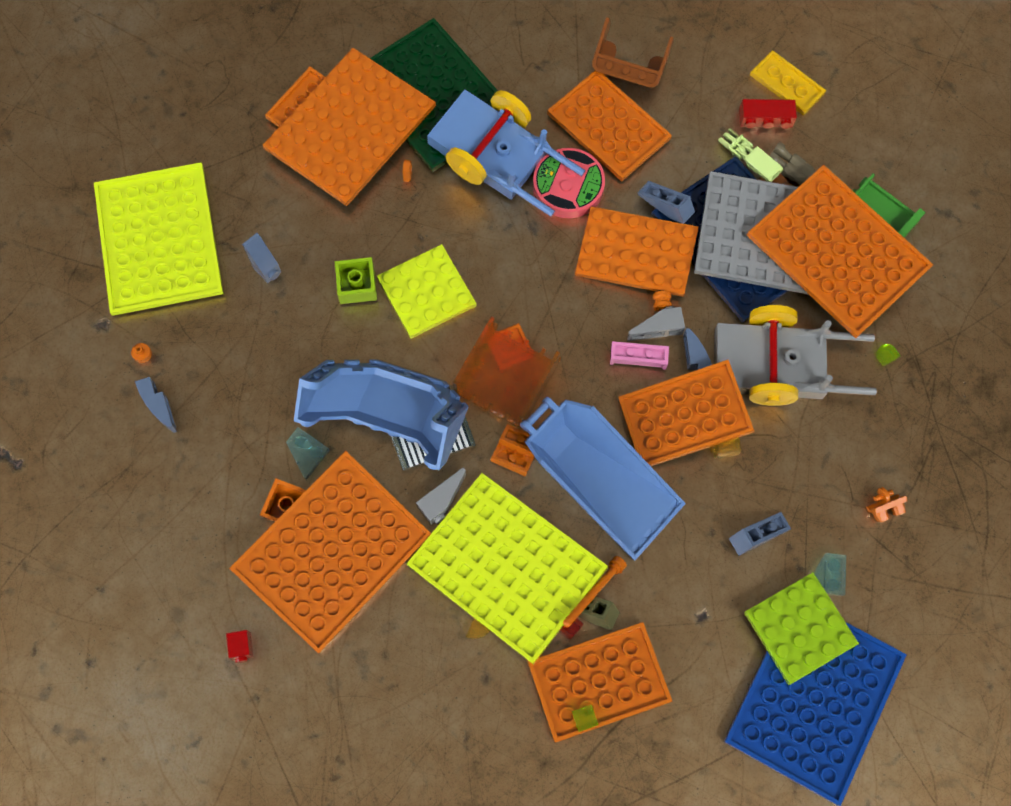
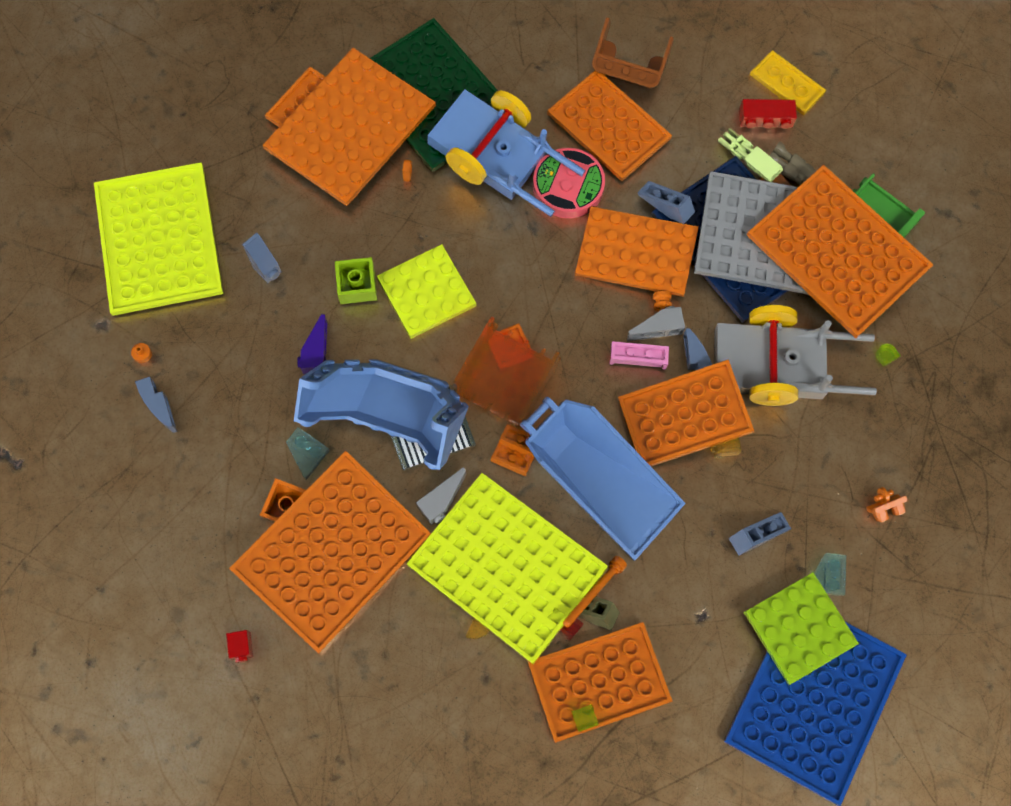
none -> dark purple slope [297,314,328,374]

